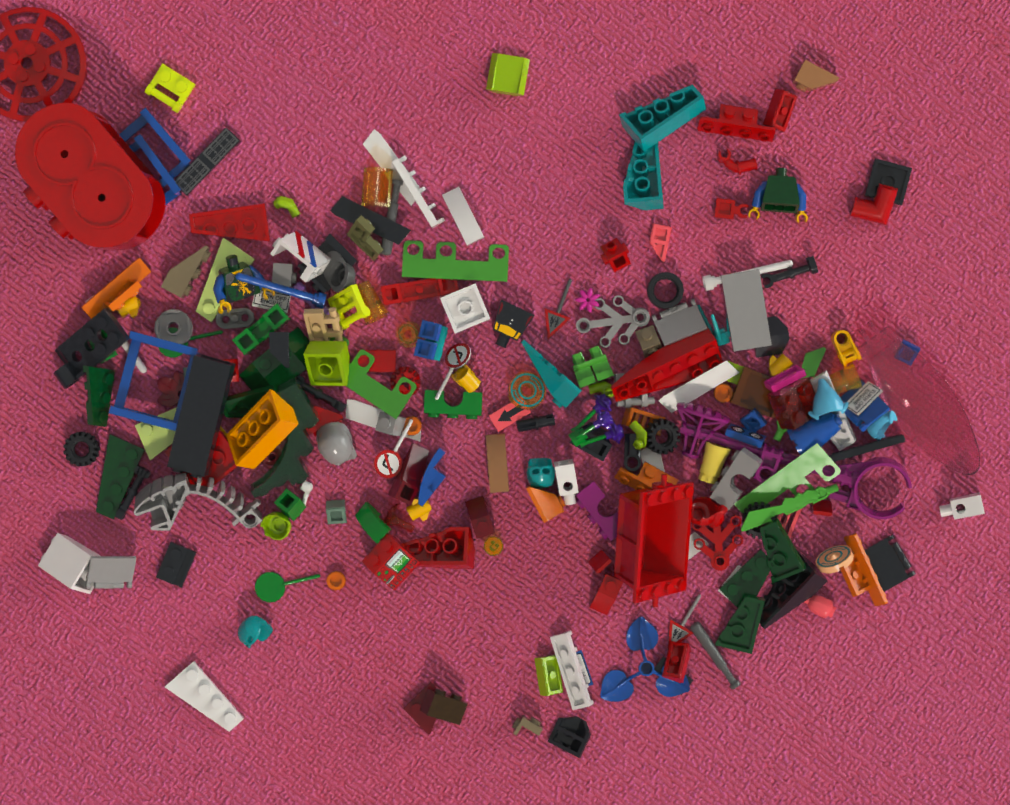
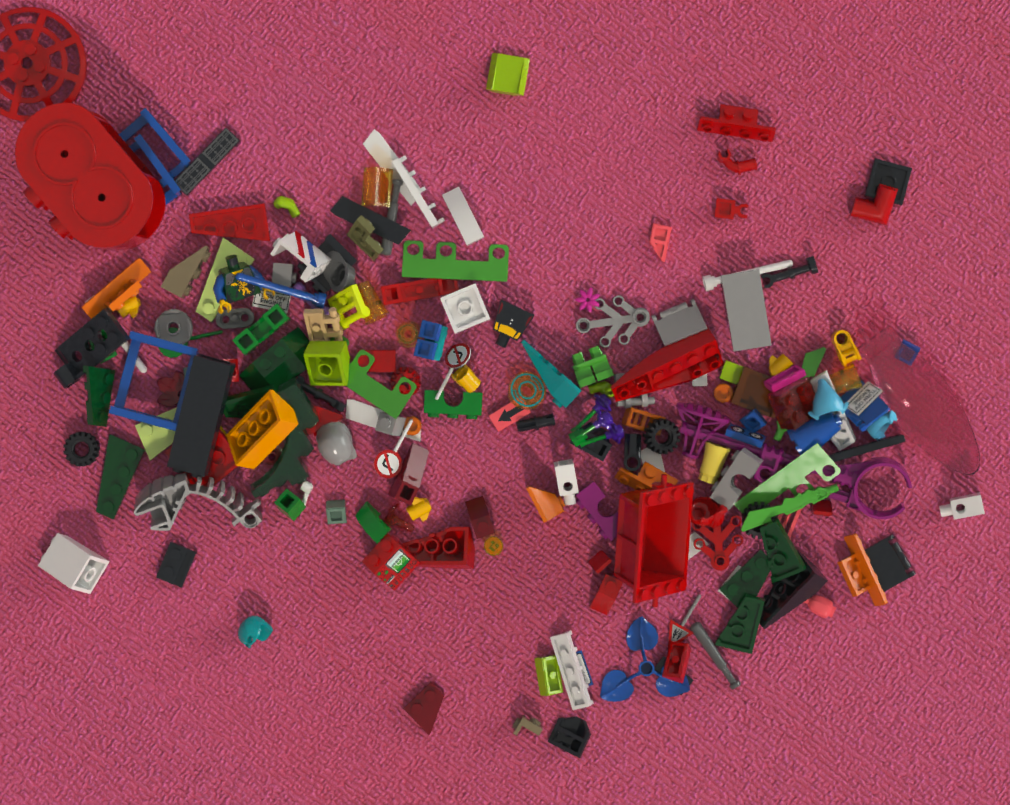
light grey piece [85,556,137,589] -> none
black piece [114,465,152,520] -> none
neon yellow plate [144,63,196,113] -> none
white wing [165,661,244,732] -> none
green piece [255,572,320,602] -> none
lime hair [260,512,291,540] -> none
black tile [269,332,290,368] -> none
orange tile [326,571,346,590] -> none
blue slope [418,447,446,506] -> none
dark brown brick [420,688,468,725] -> none
medium nougat slope [486,434,509,493] -> none
teal helmet [526,458,555,488] -> none
piece [544,279,572,339] -> none
red brick [600,238,631,272] -> none
teal wedge [619,85,706,151] -> none
teal wedge [623,142,664,210] -> none
lime arm [629,420,647,450] -> none
dark tan bracket [635,325,662,358] -> none
black tyre [647,272,684,309] -> none
white sticker [659,360,739,413] -> none
teal plant [697,305,730,346] -> none
dark green torso [748,168,808,223] -> none
black slope [754,316,789,358] -> none
red slope [763,89,798,132] -> none
medium nougat slope [792,60,839,92] -> none
light nougat tile [815,545,854,574] -> none

